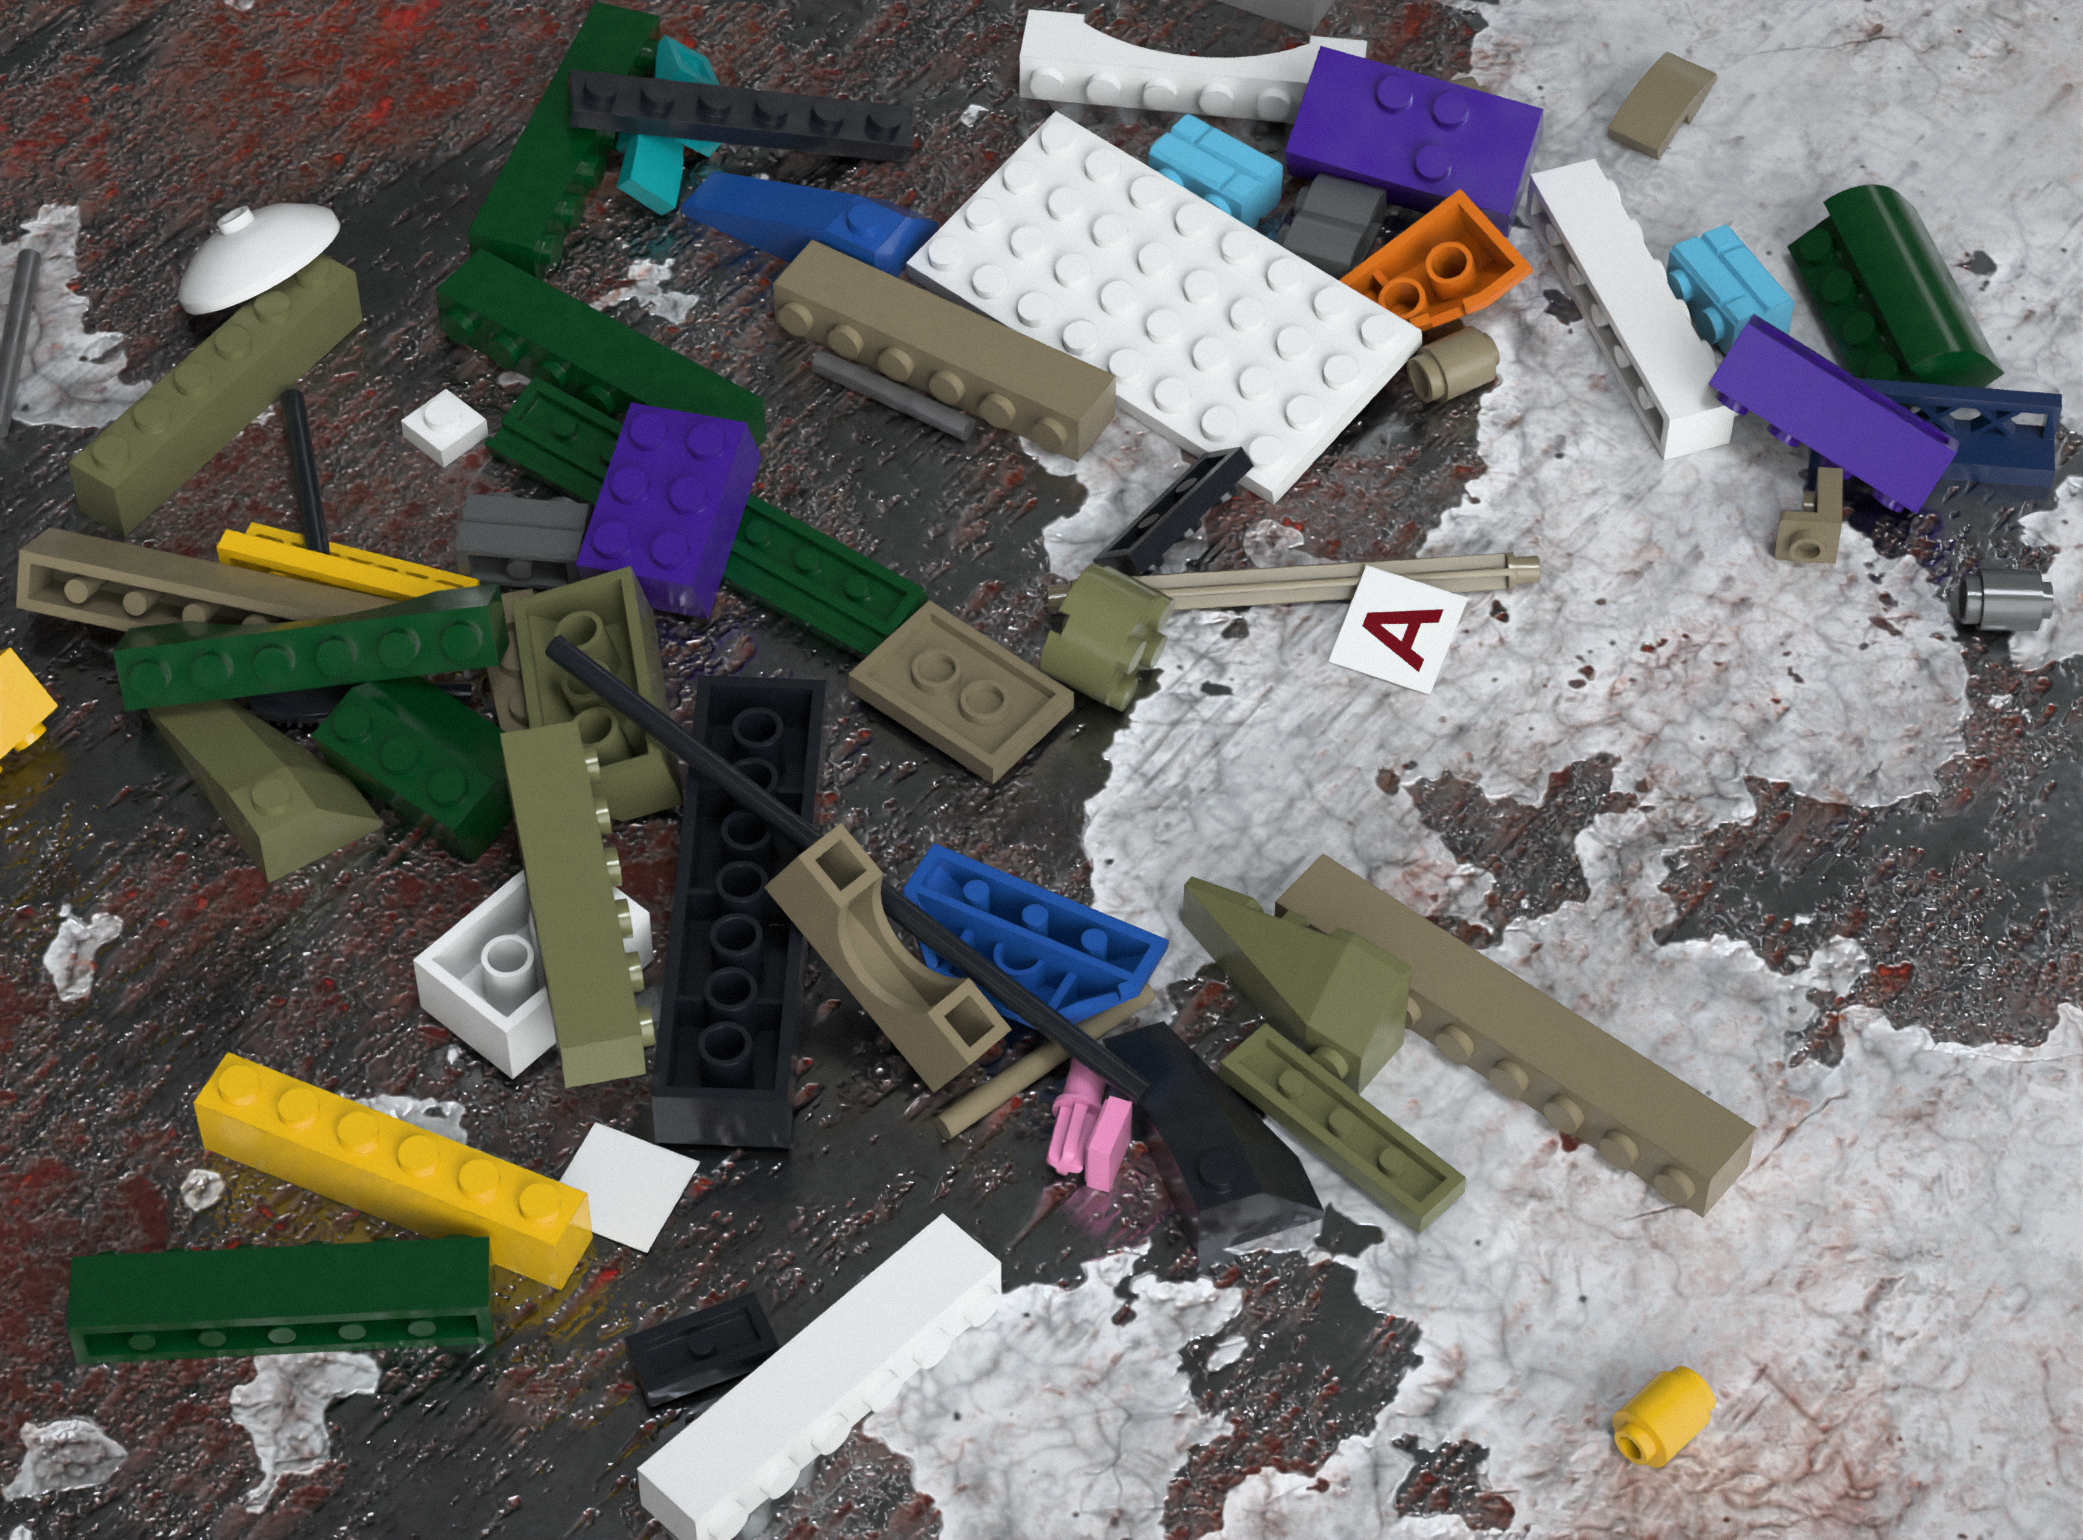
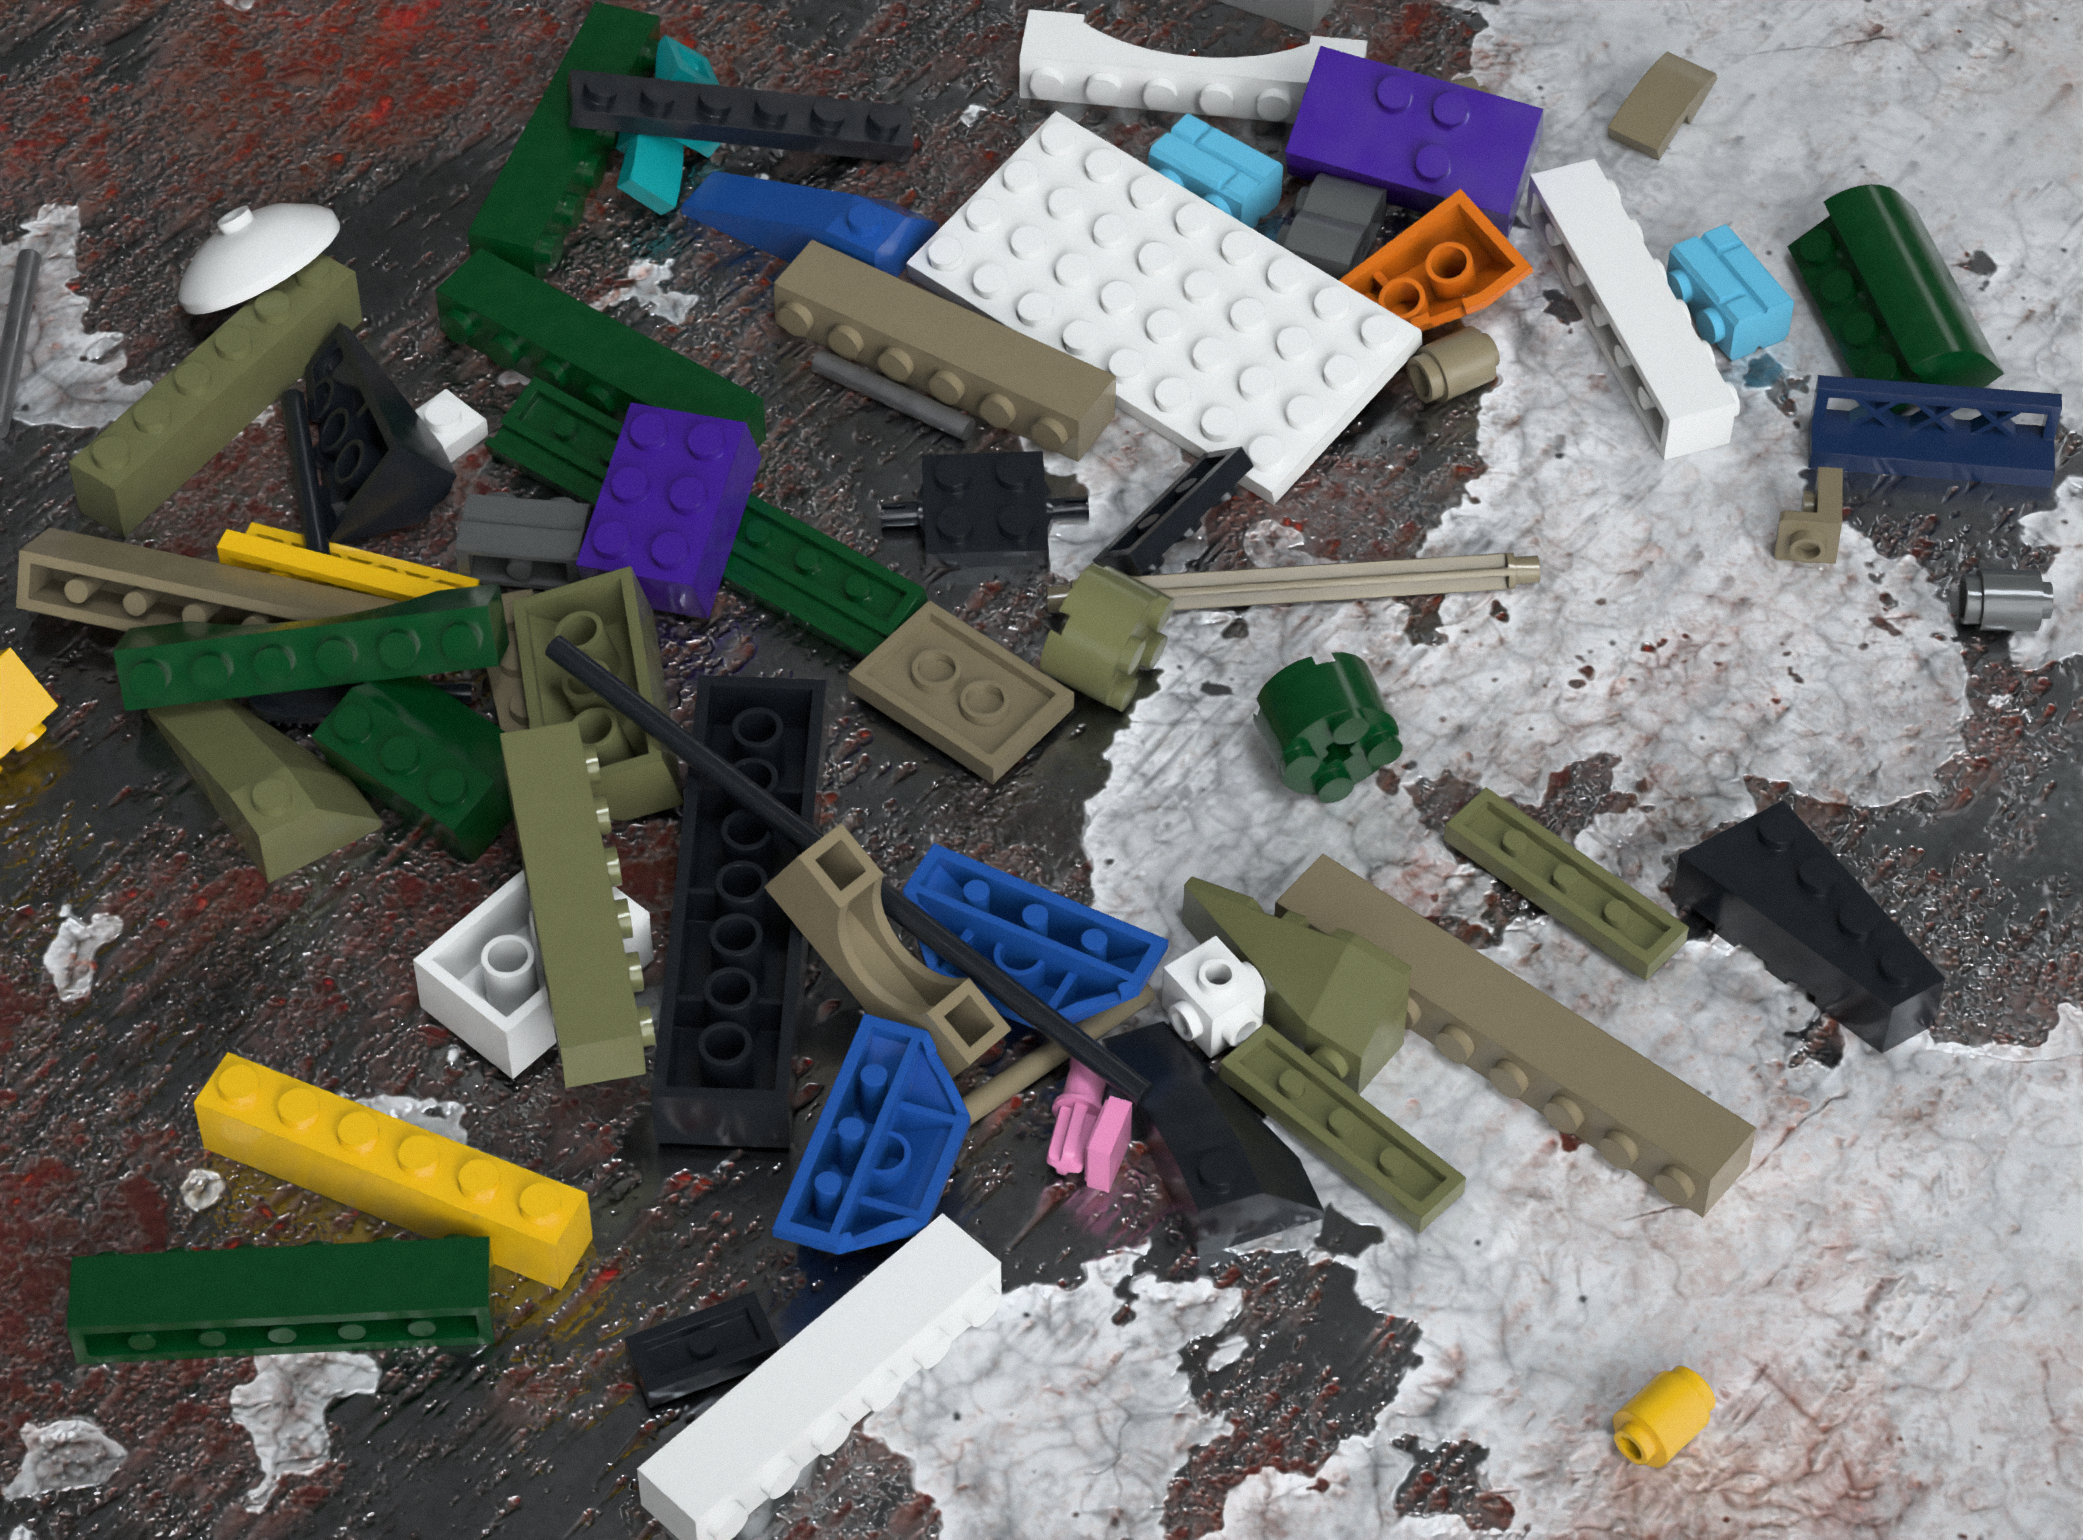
white sticker [559,1122,700,1253] -> none
white sticker [1328,565,1468,695] -> none
dark purple brick [1708,313,1960,514] -> none
none -> black wedge [305,322,457,544]
none -> blue wedge [772,1013,971,1255]
none -> black plate [881,451,1089,569]
none -> white brick [1162,936,1266,1058]
none -> dark green brick [1253,652,1403,803]
none -> olive plate [1443,787,1689,981]
none -> black wedge [1671,800,1946,1053]

